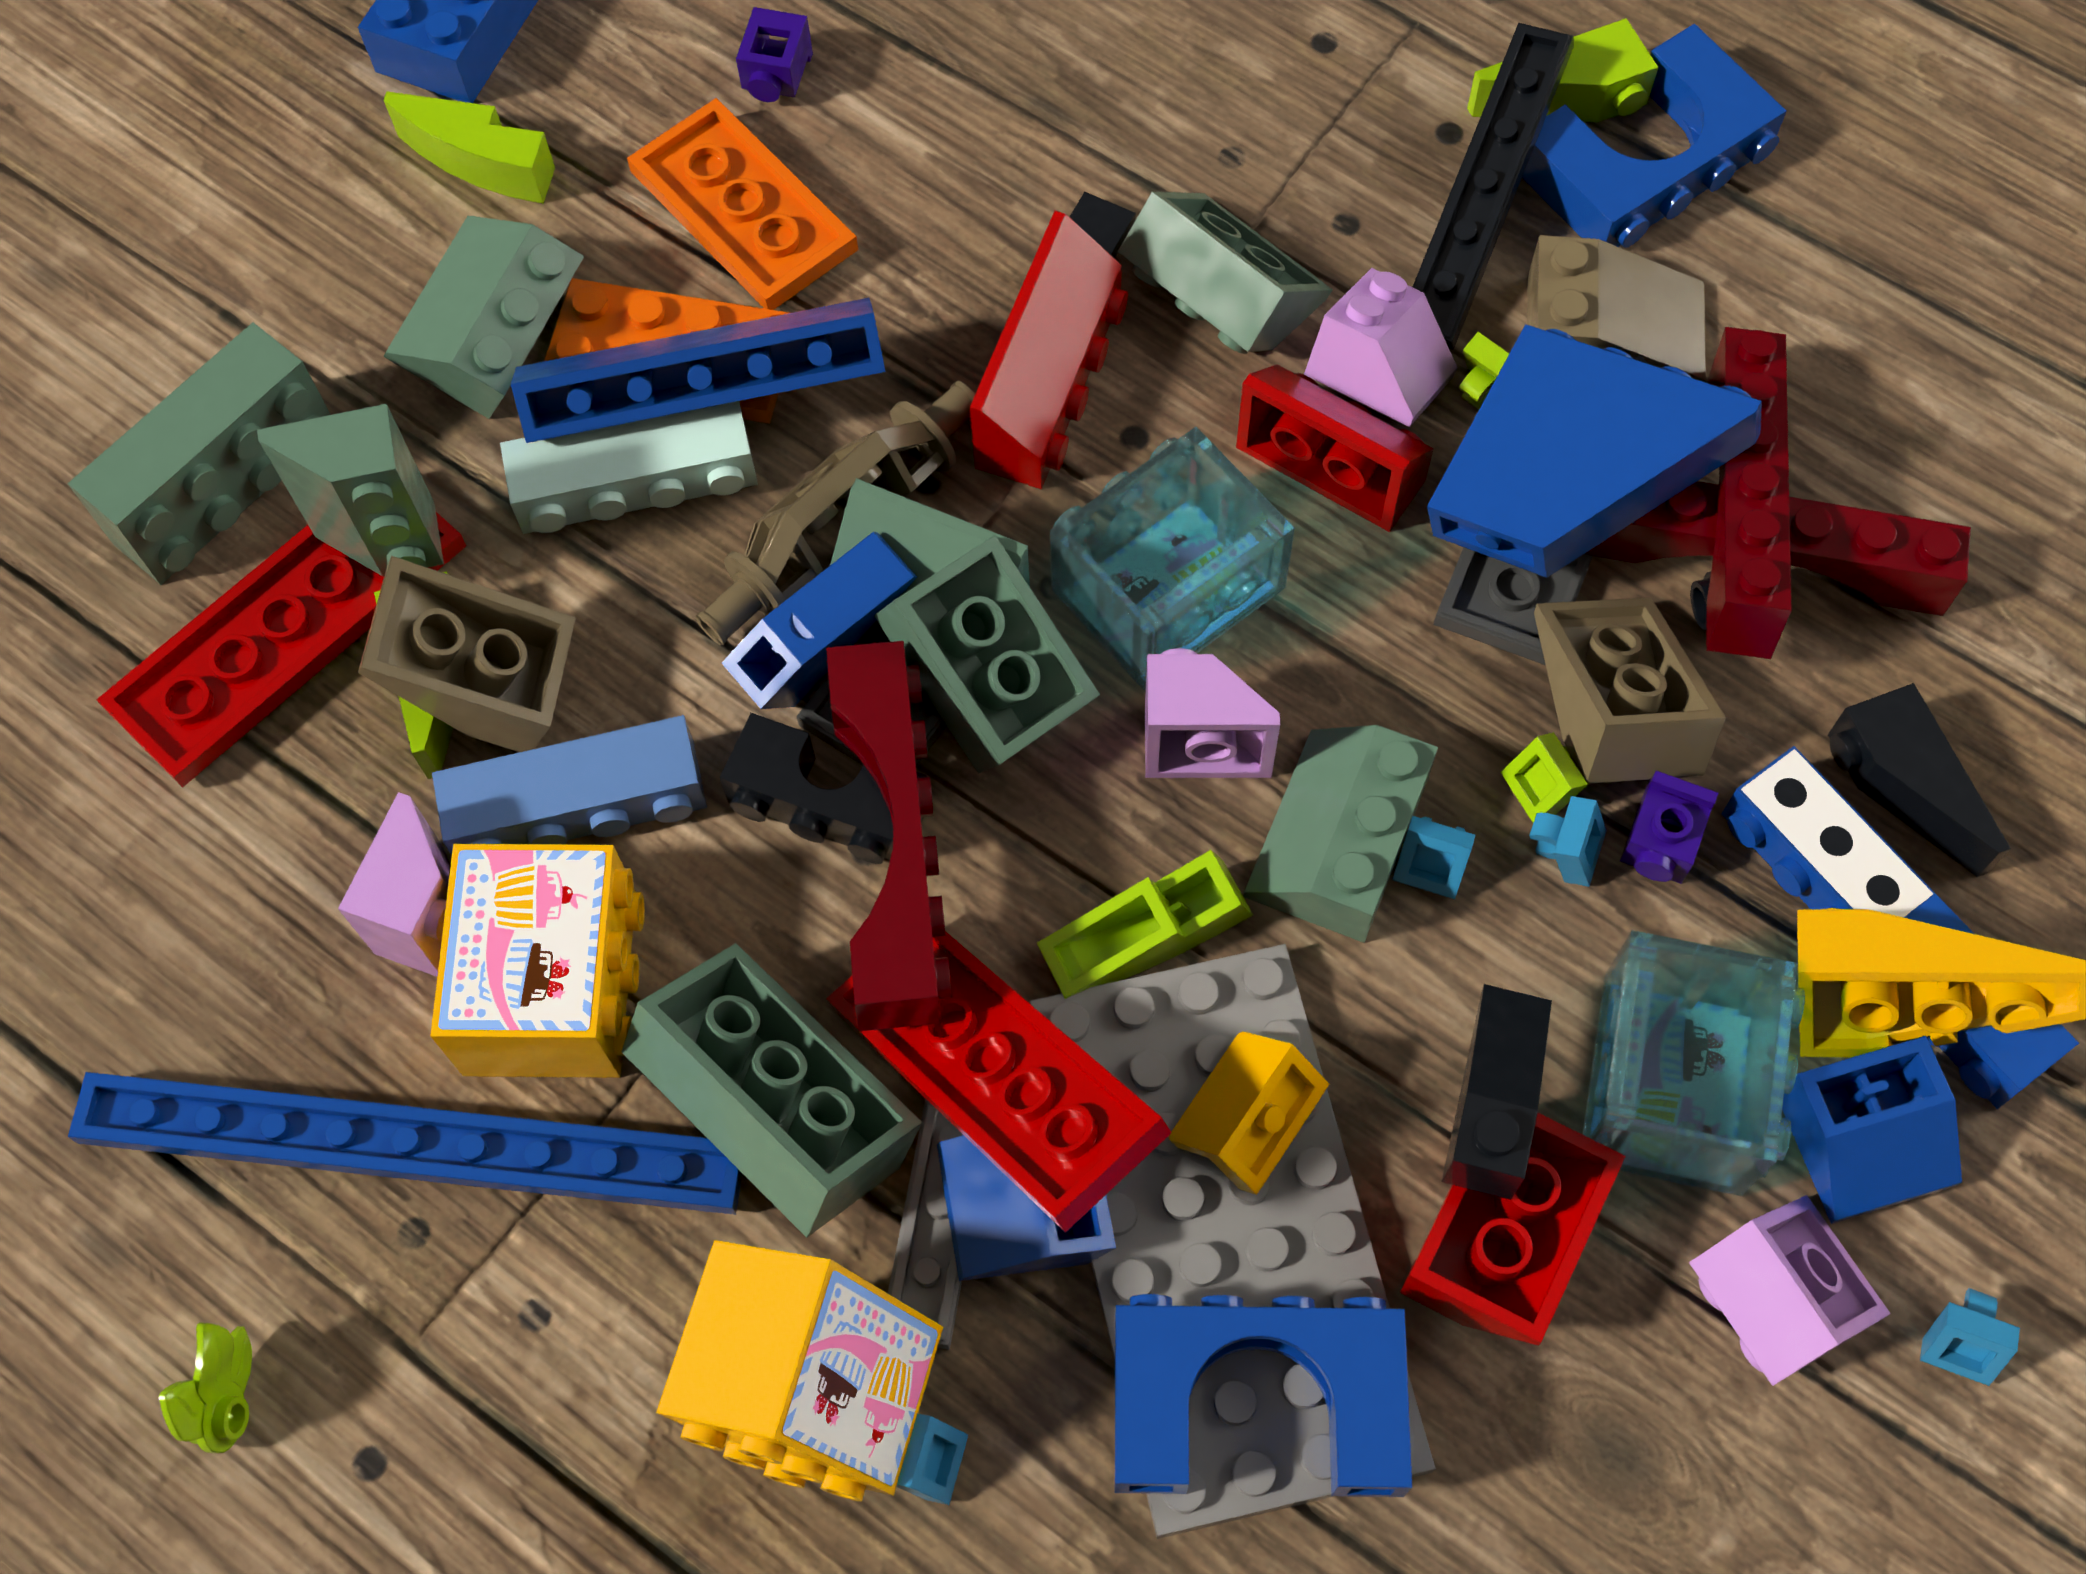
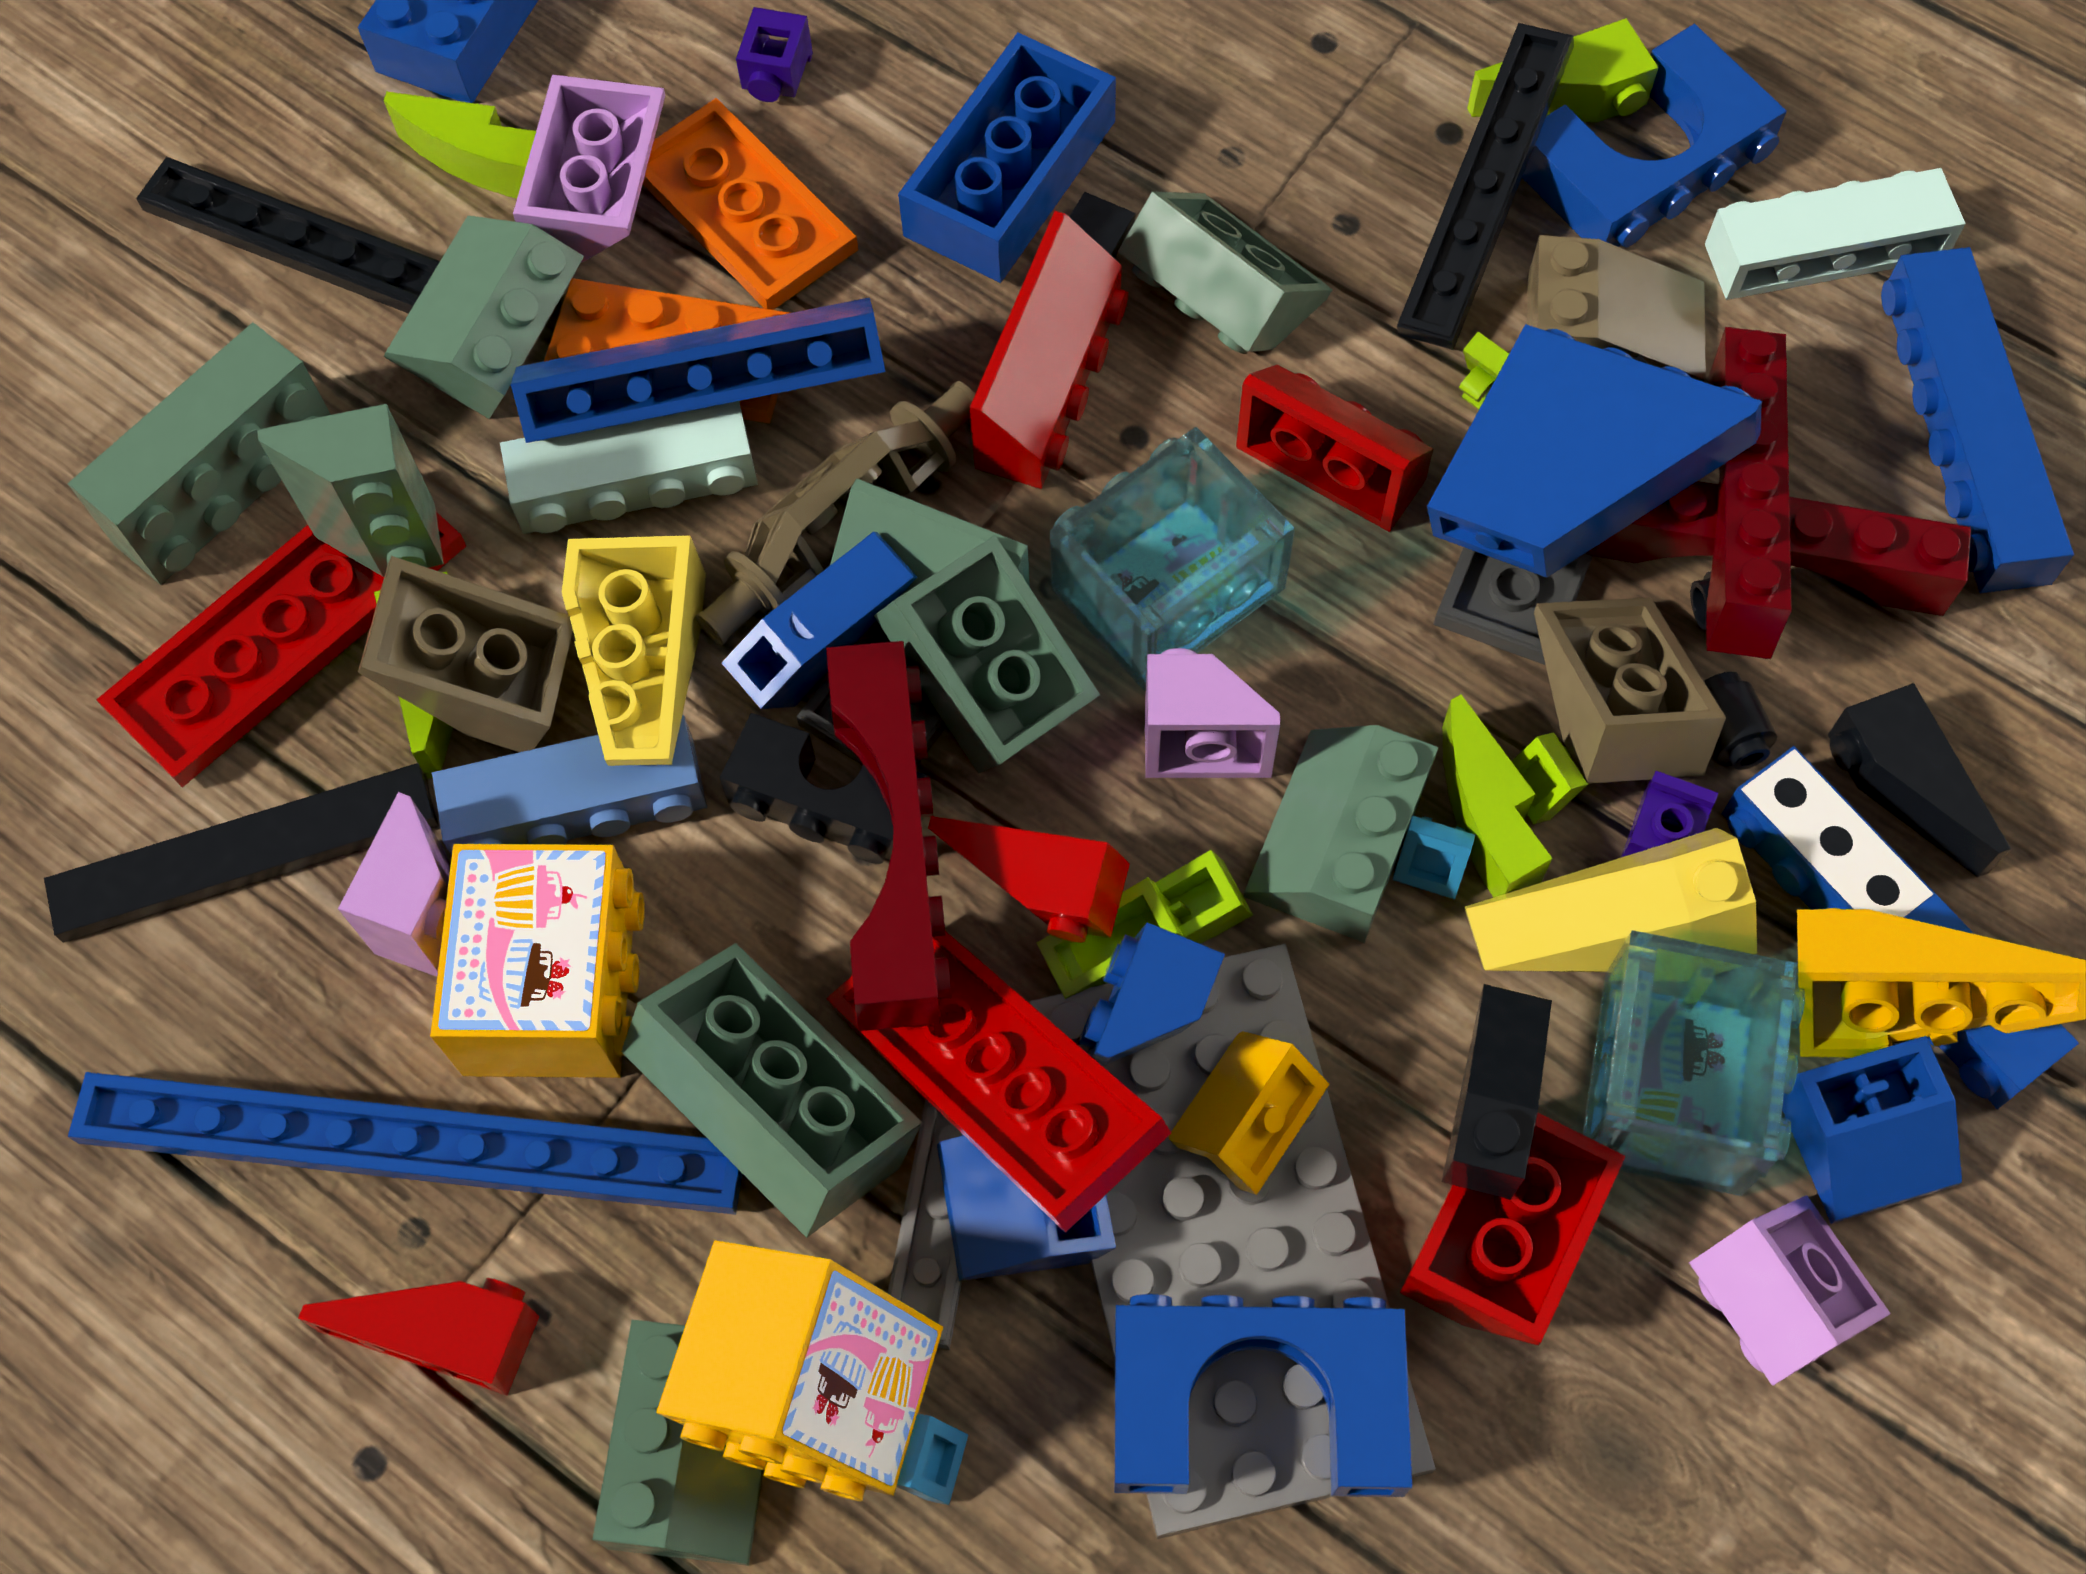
lime plate [159,1322,252,1453] -> none
lavender slope [1304,268,1457,427] -> none
dark azure tile [1529,796,1607,887] -> none
dark azure tile [1920,1288,2020,1386] -> none
none -> black tile [44,763,438,943]
none -> black tile [136,156,440,314]
none -> red slope [298,1278,540,1396]
none -> lavender slope [513,75,665,263]
none -> light yellow wedge [562,535,706,766]
none -> sand green slope [592,1319,764,1566]
none -> blue brick [898,32,1116,283]
none -> red slope [928,816,1130,943]
none -> blue slope [1078,922,1225,1066]
none -> lime slope [1442,694,1553,898]
none -> light yellow wedge [1464,828,1757,973]
none -> black brick [1704,671,1777,770]
none -> light aqua brick [1705,168,1966,300]
none -> blue brick [1881,247,2074,593]

